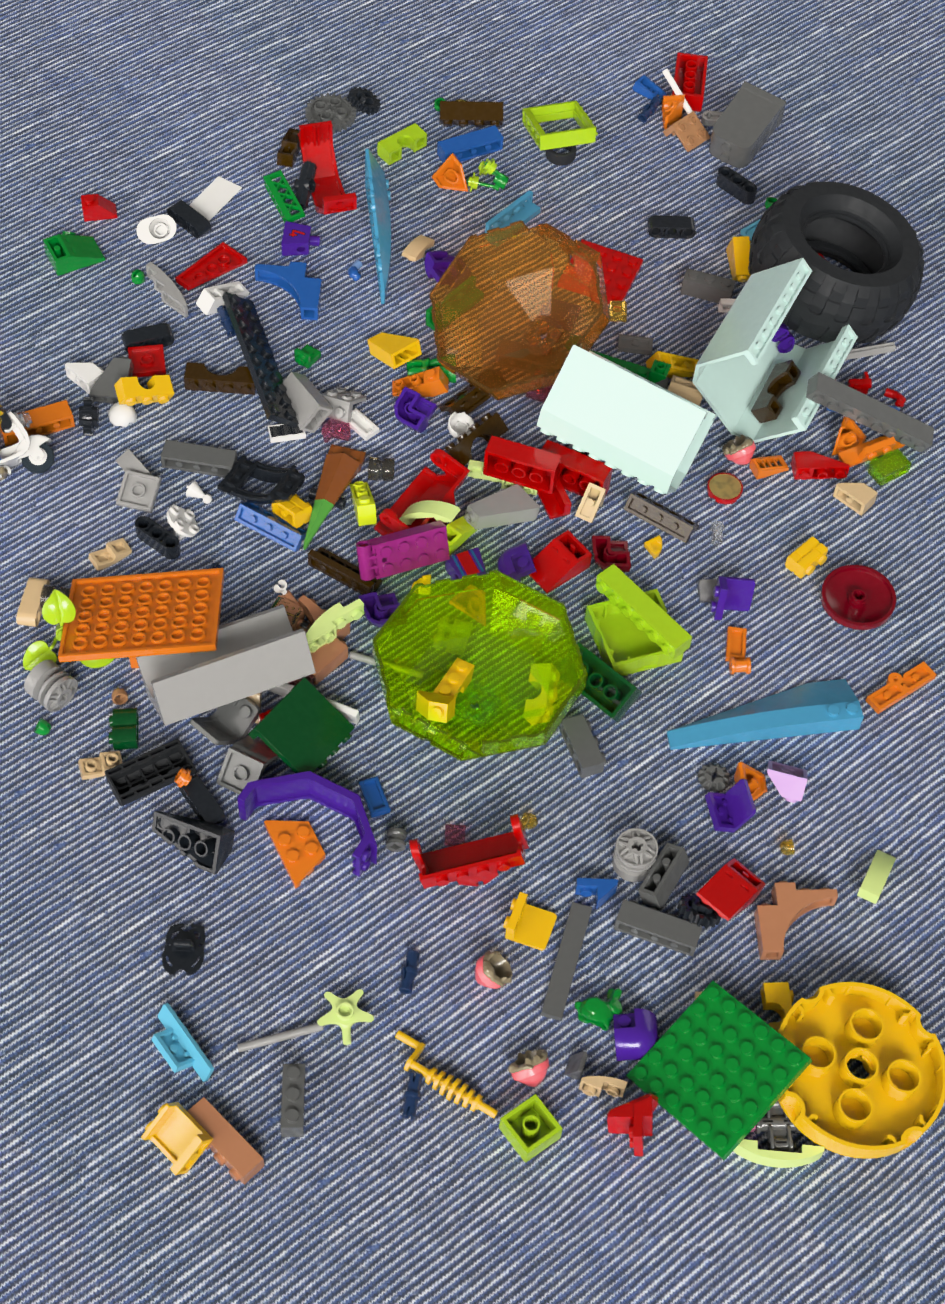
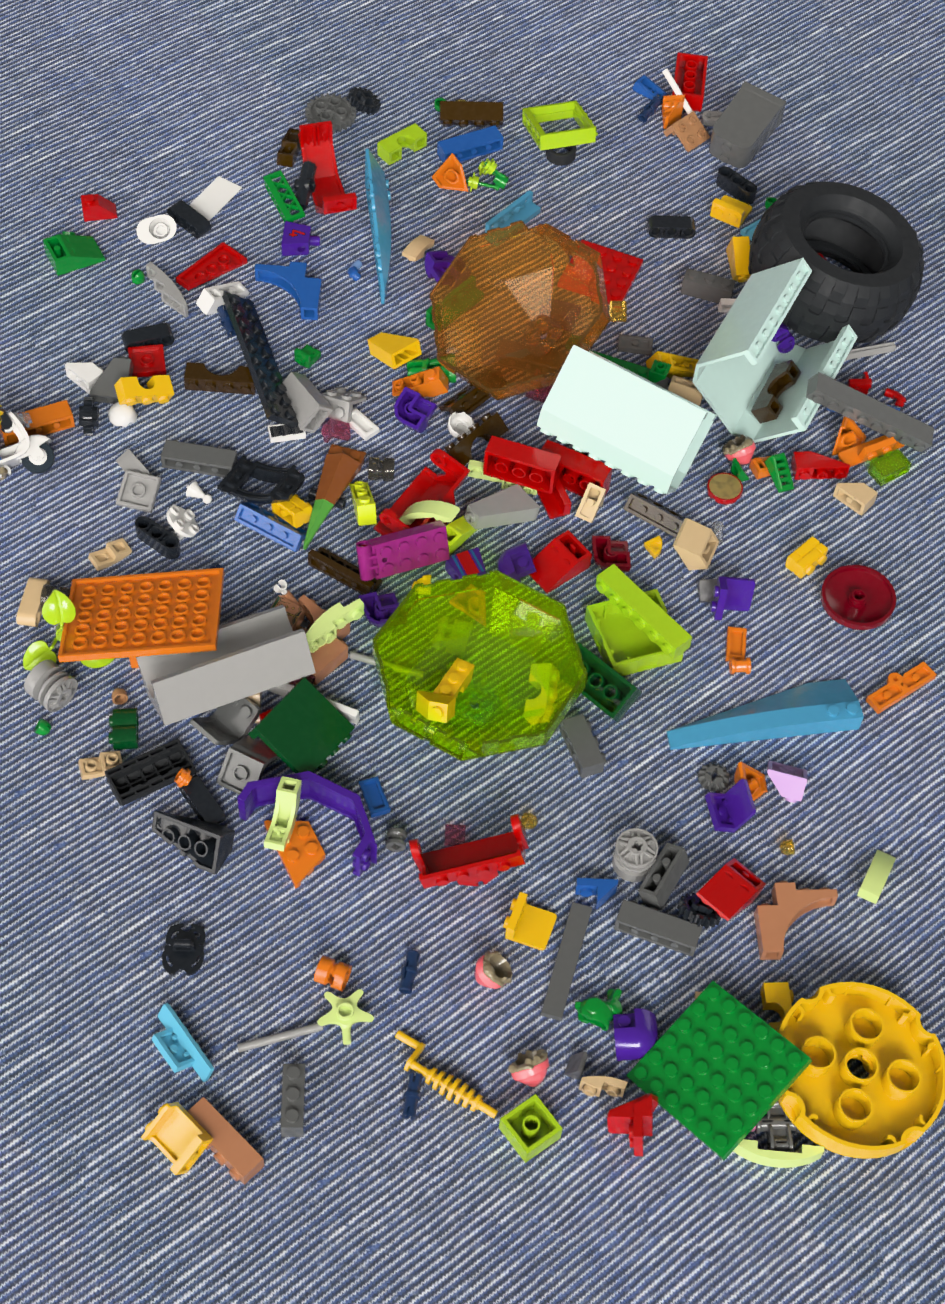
none -> yellowish green arch [264,776,302,852]
none -> orange wheel [314,955,352,991]
none -> tan slope [673,518,719,570]
none -> yellow bracket [710,195,752,228]
none -> green slope [730,458,749,482]
none -> green slope [765,453,794,493]

